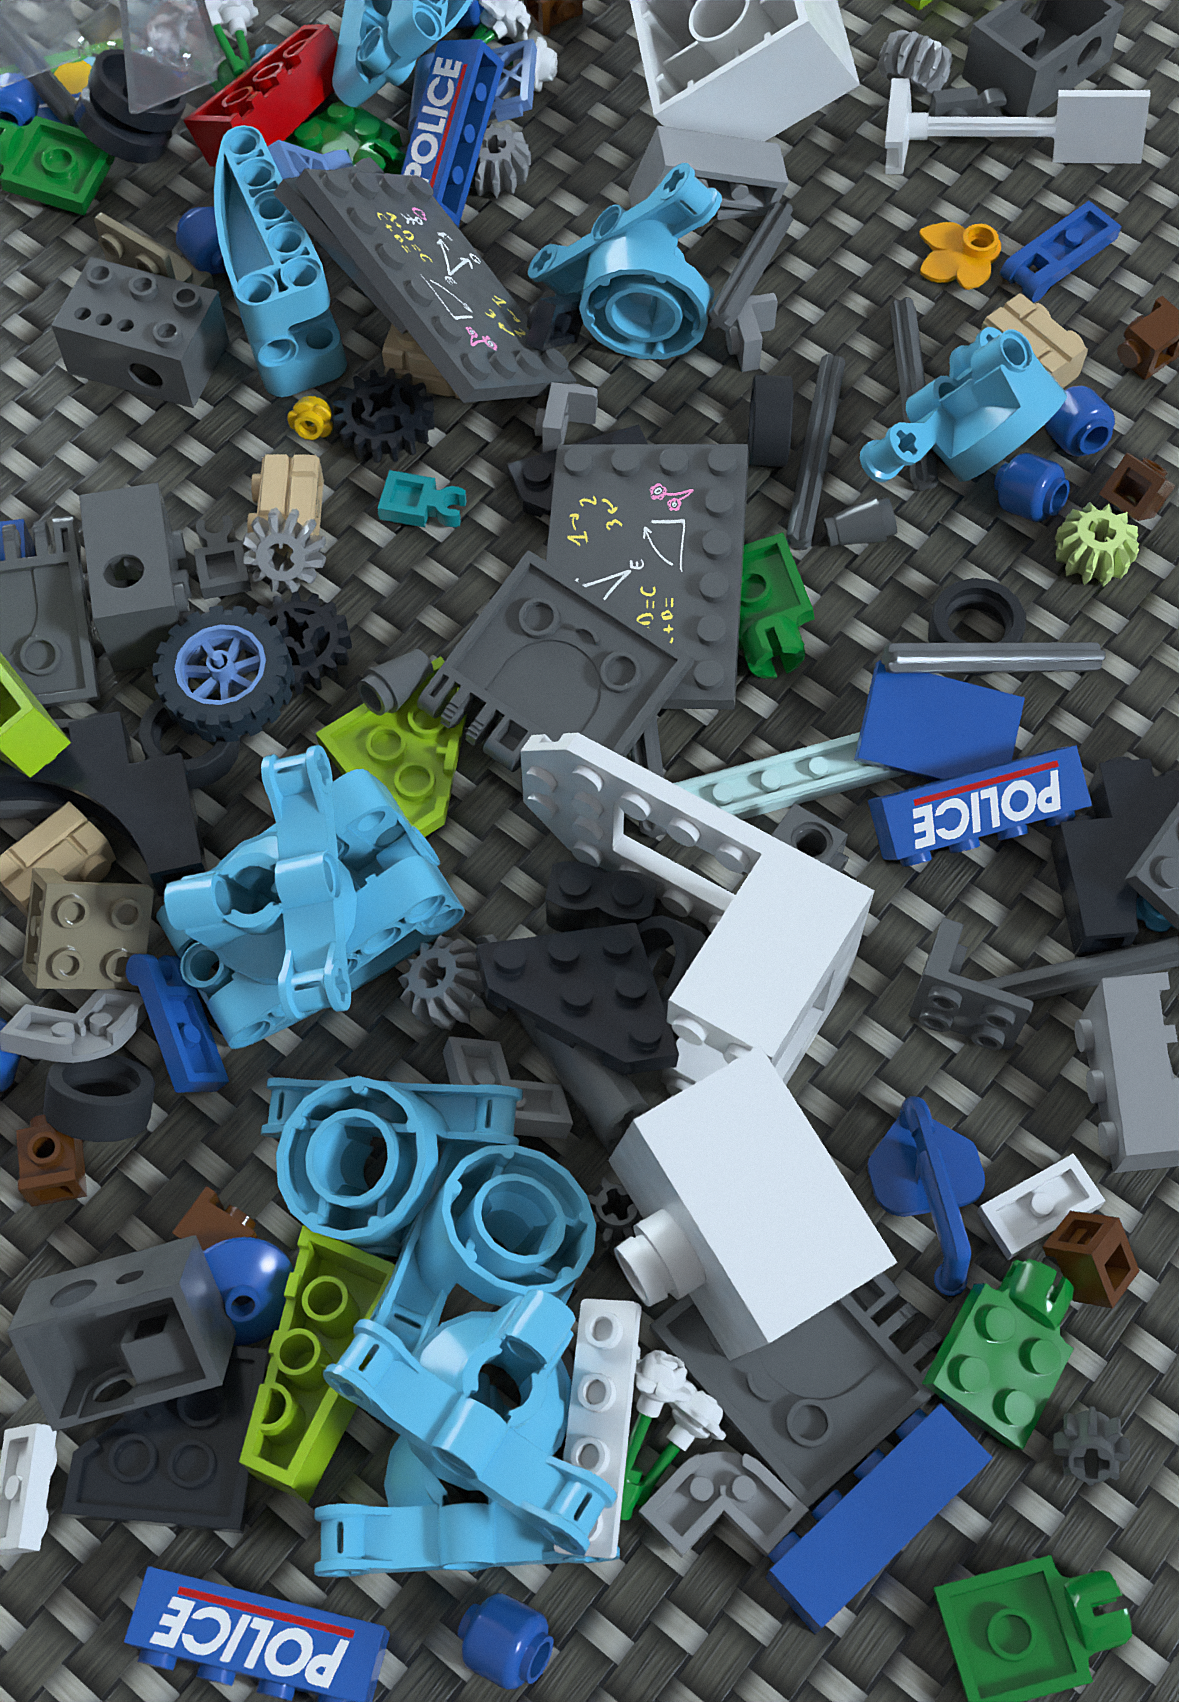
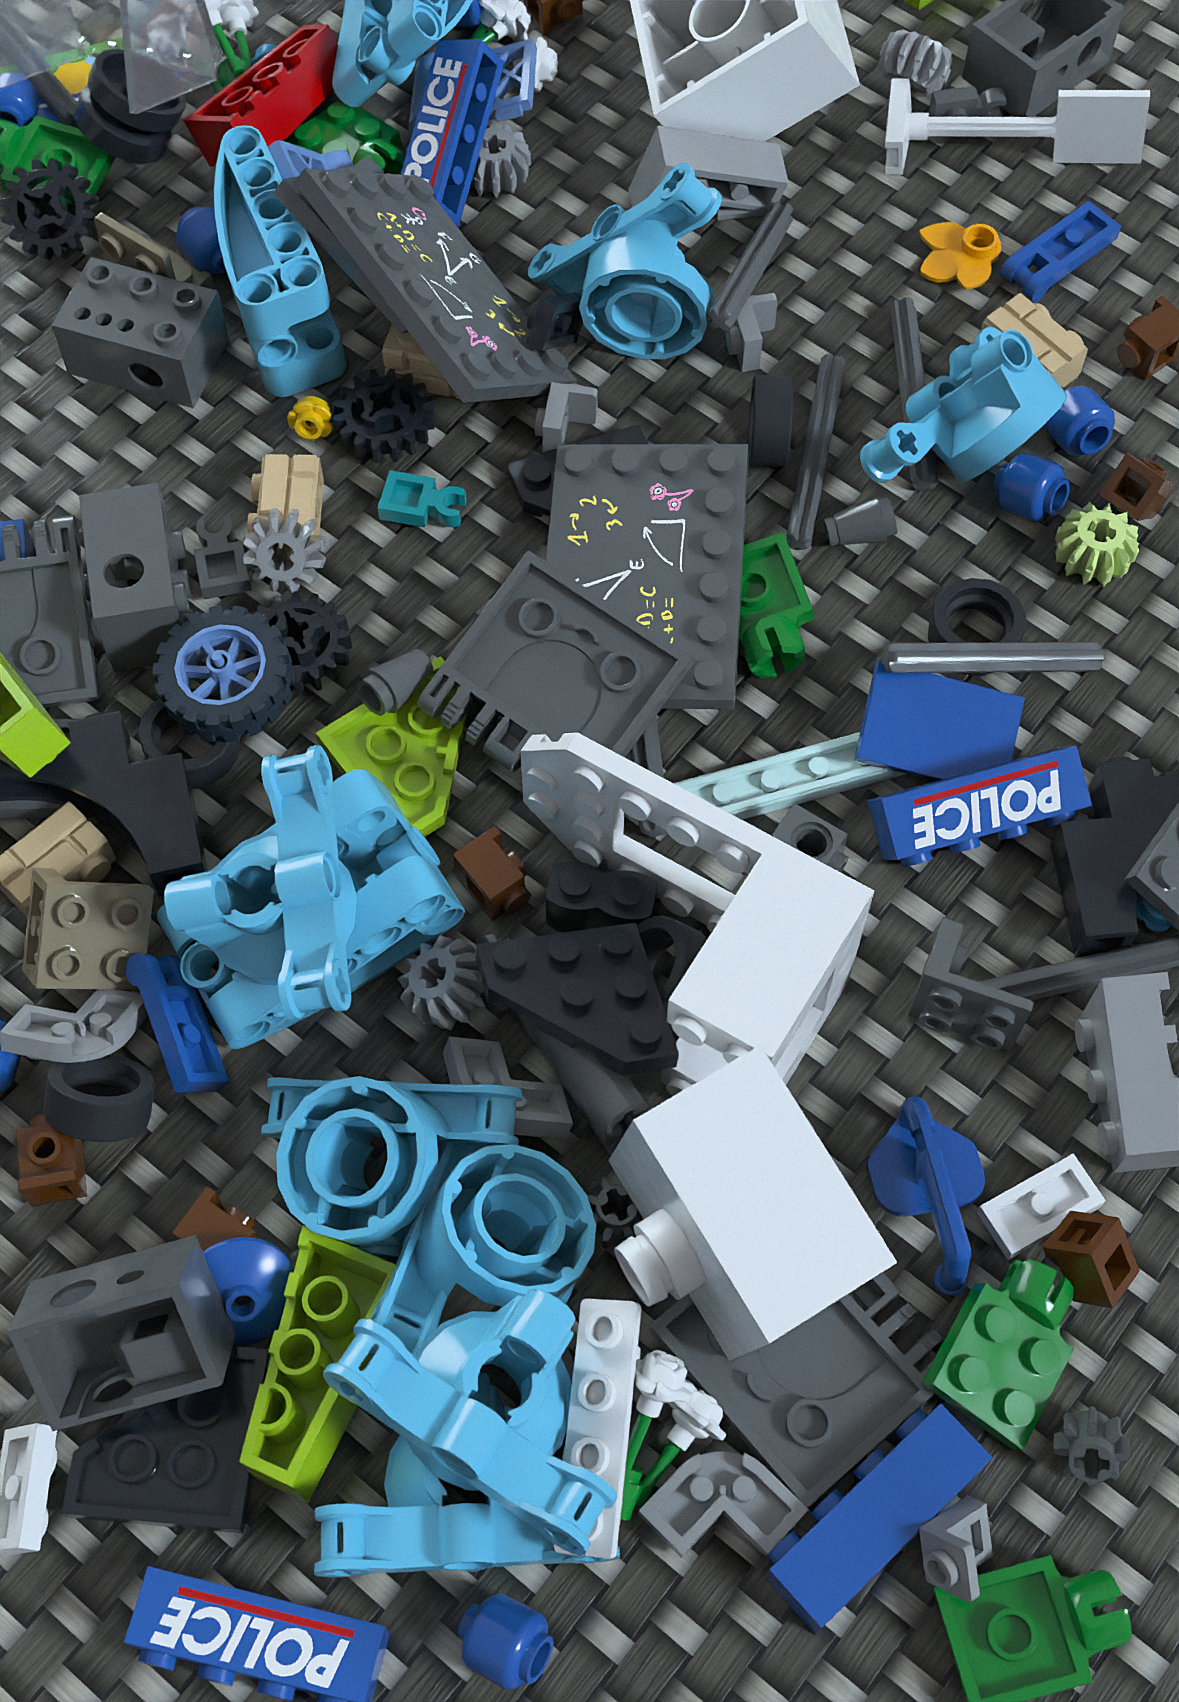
none -> black gear [0,158,99,260]
none -> reddish brown brick [453,826,531,921]
none -> light grey bracket [919,1495,993,1603]

